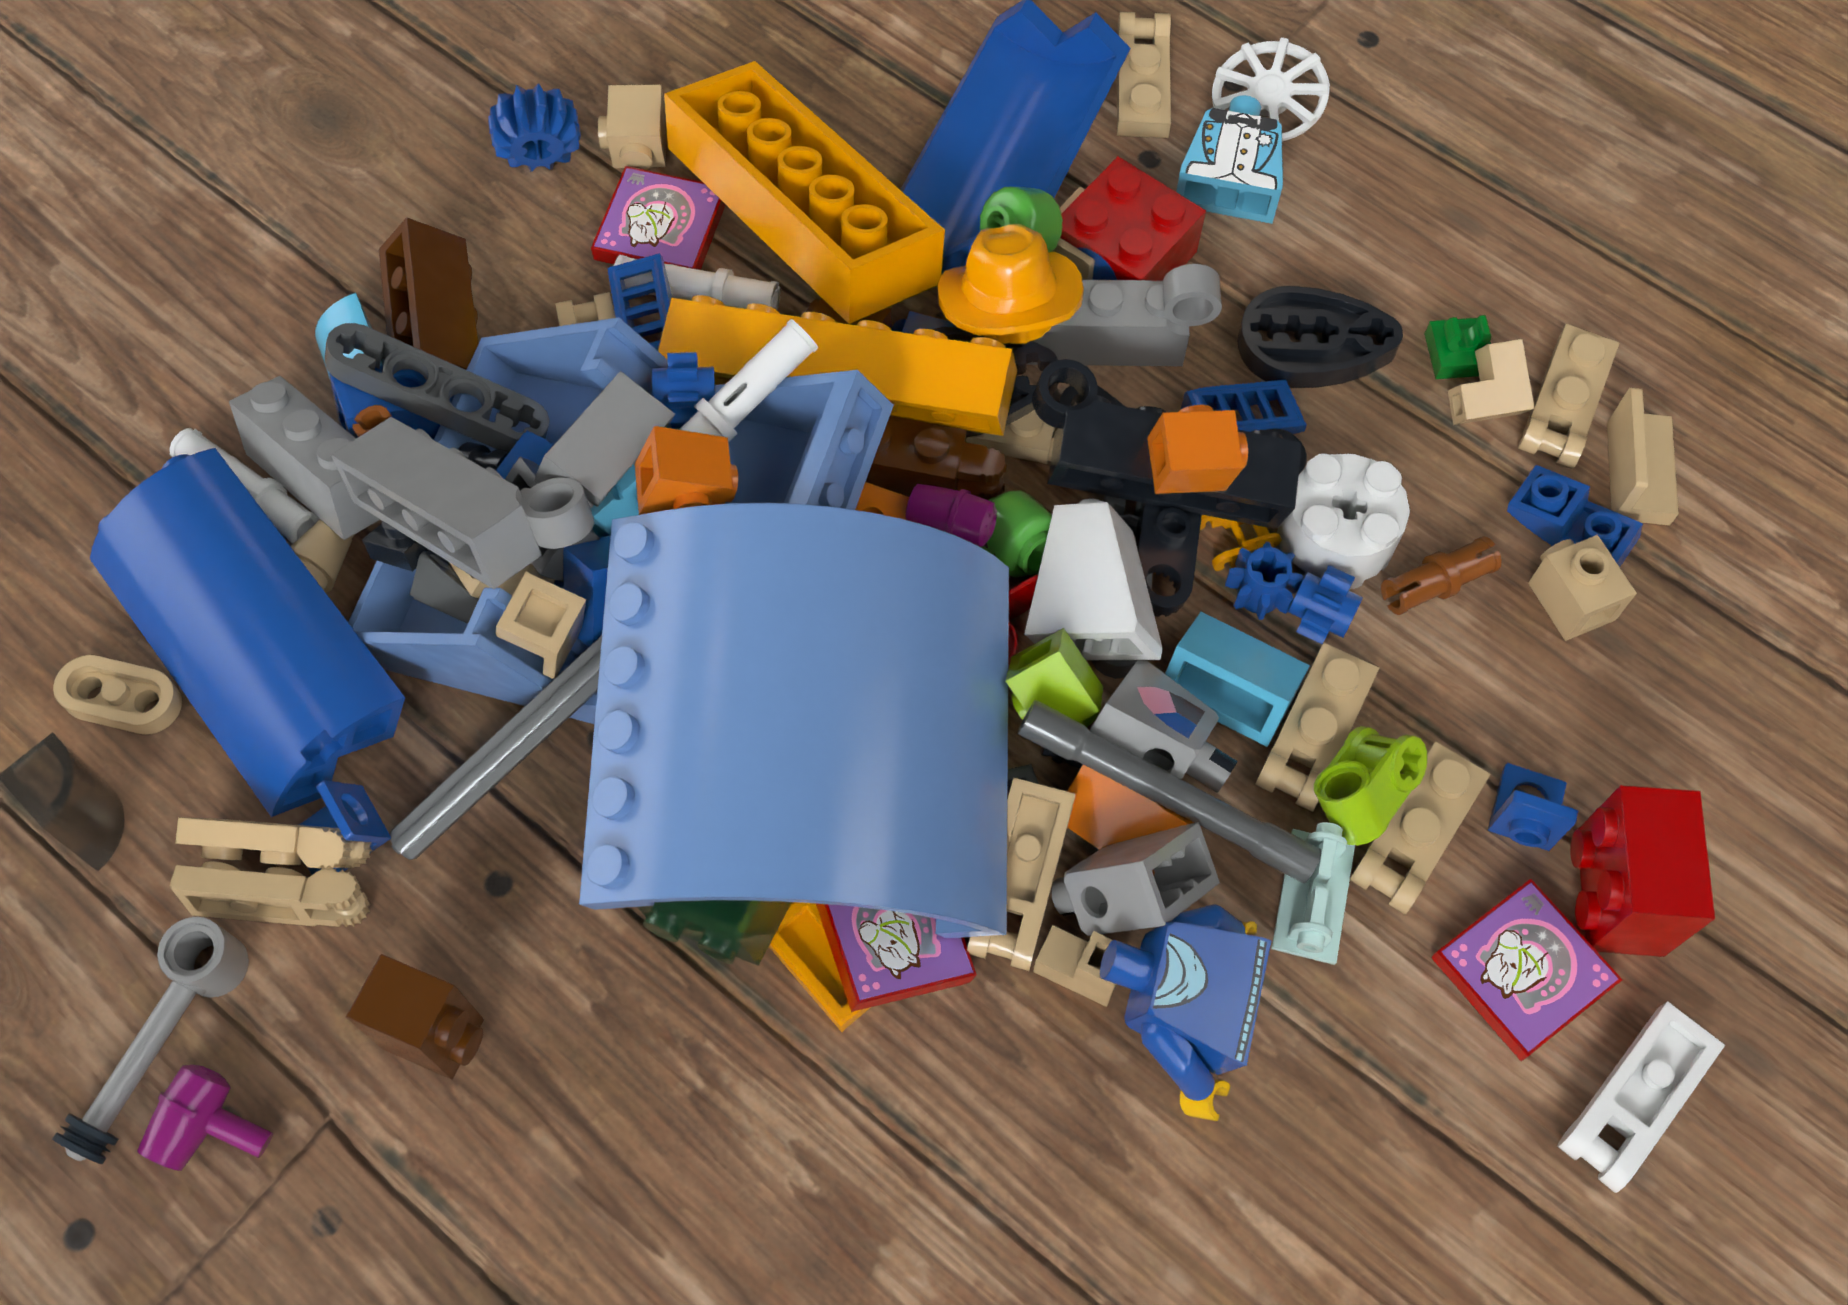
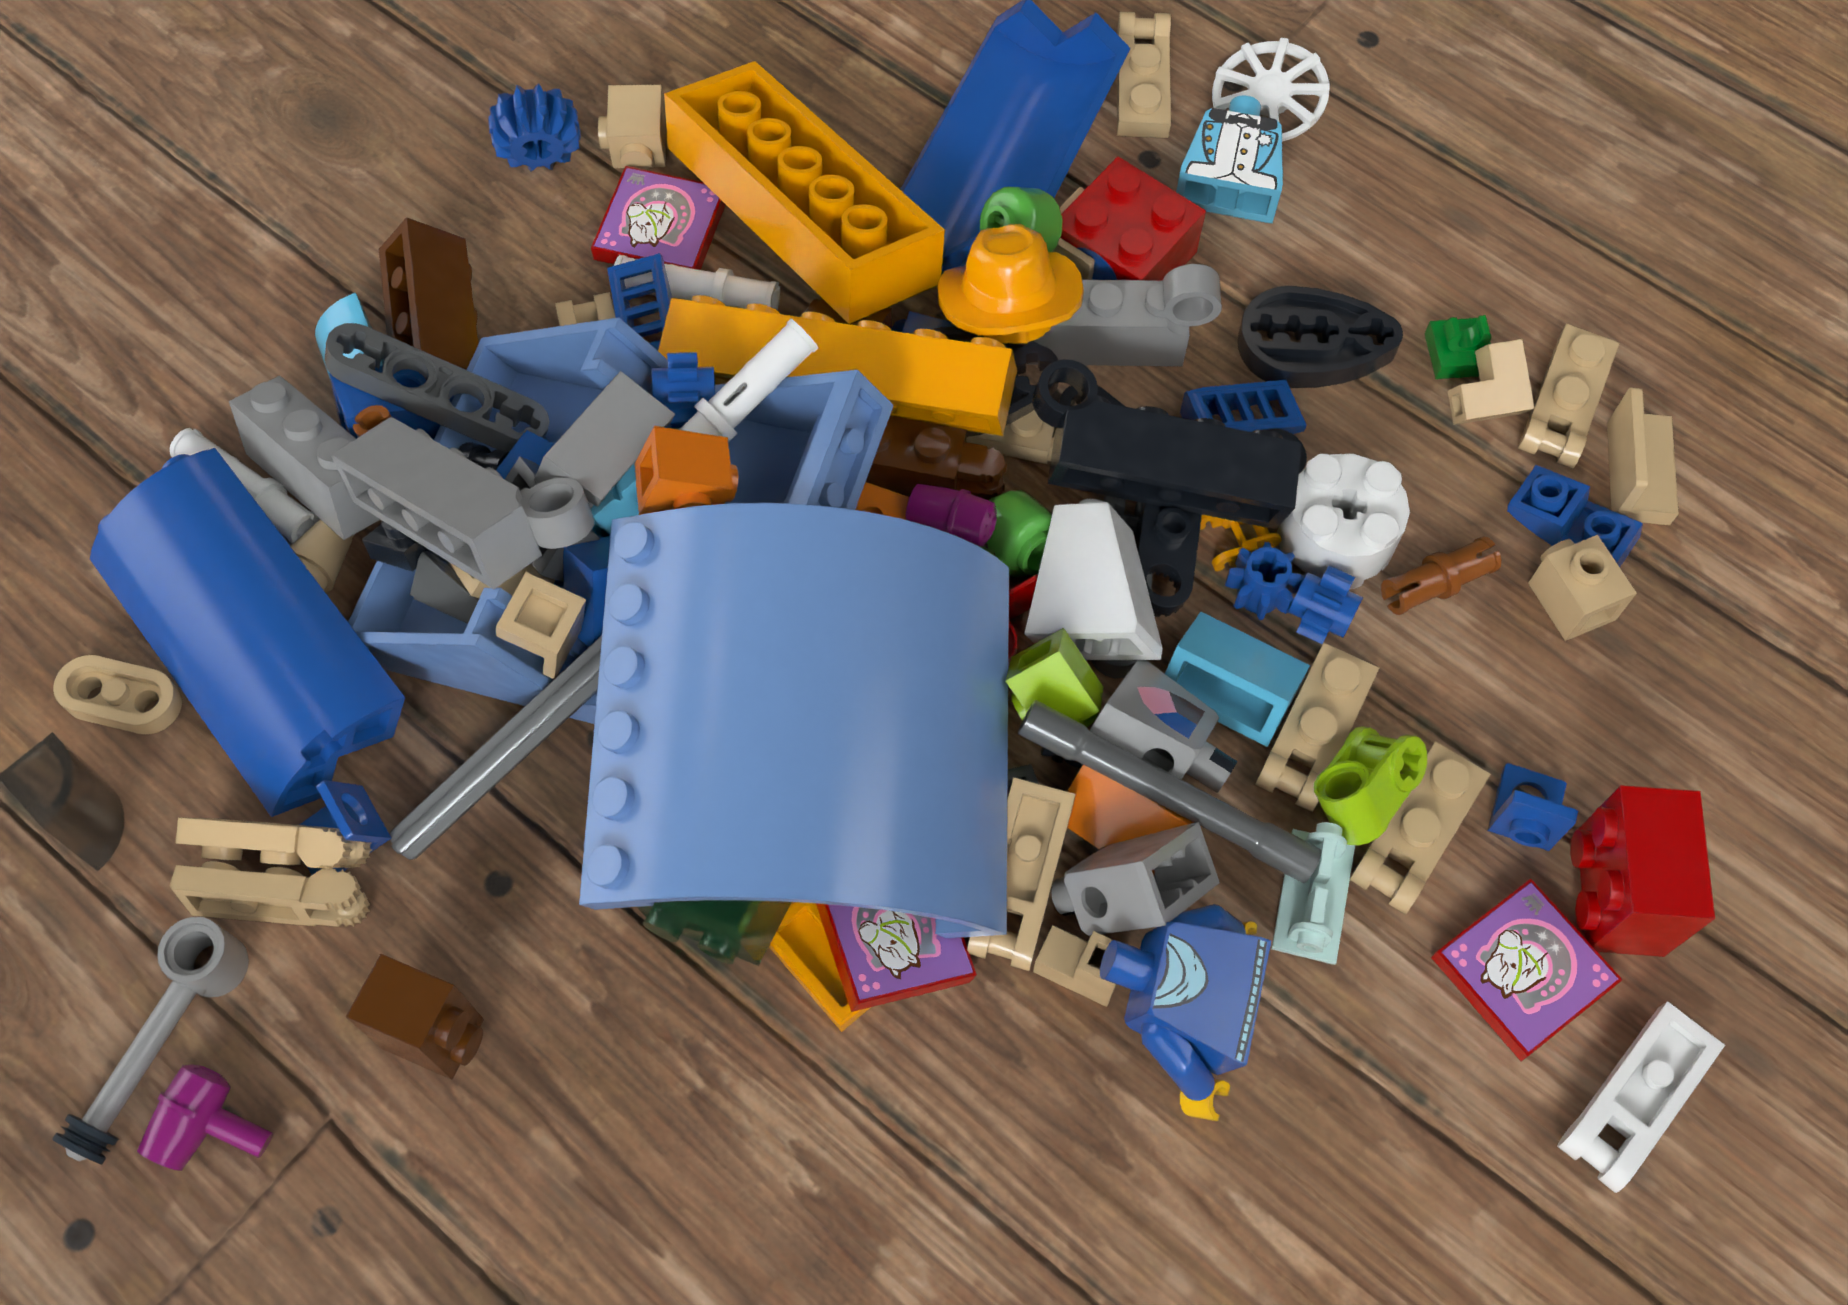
orange brick [1147,405,1248,494] -> none

